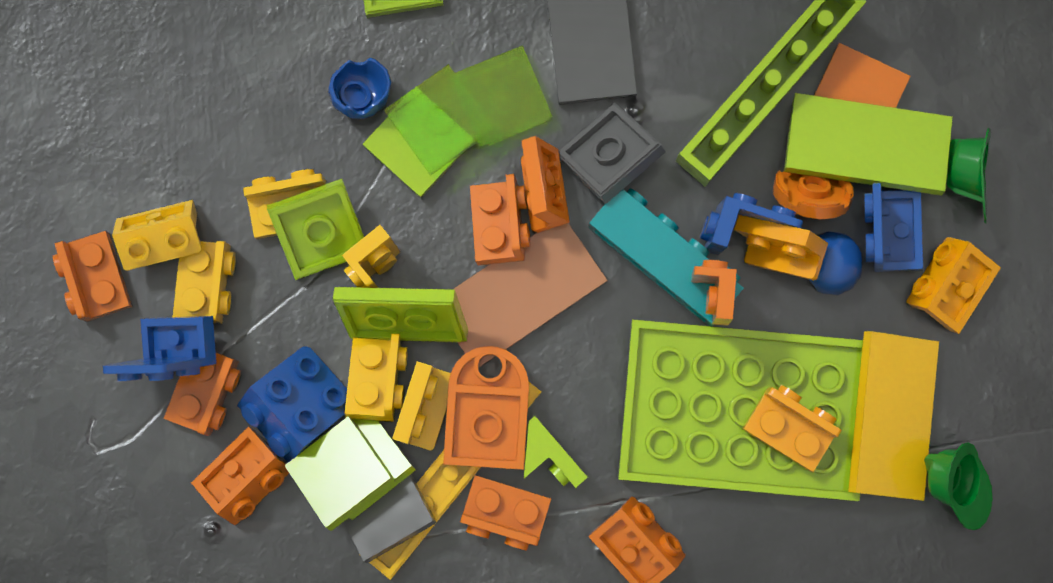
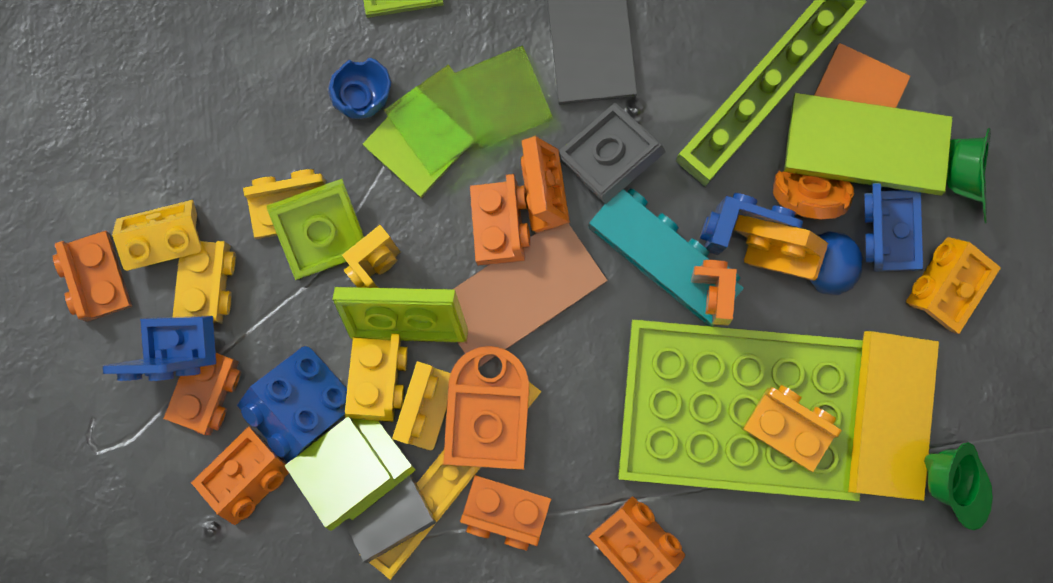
lime slope [524,416,588,488] -> none

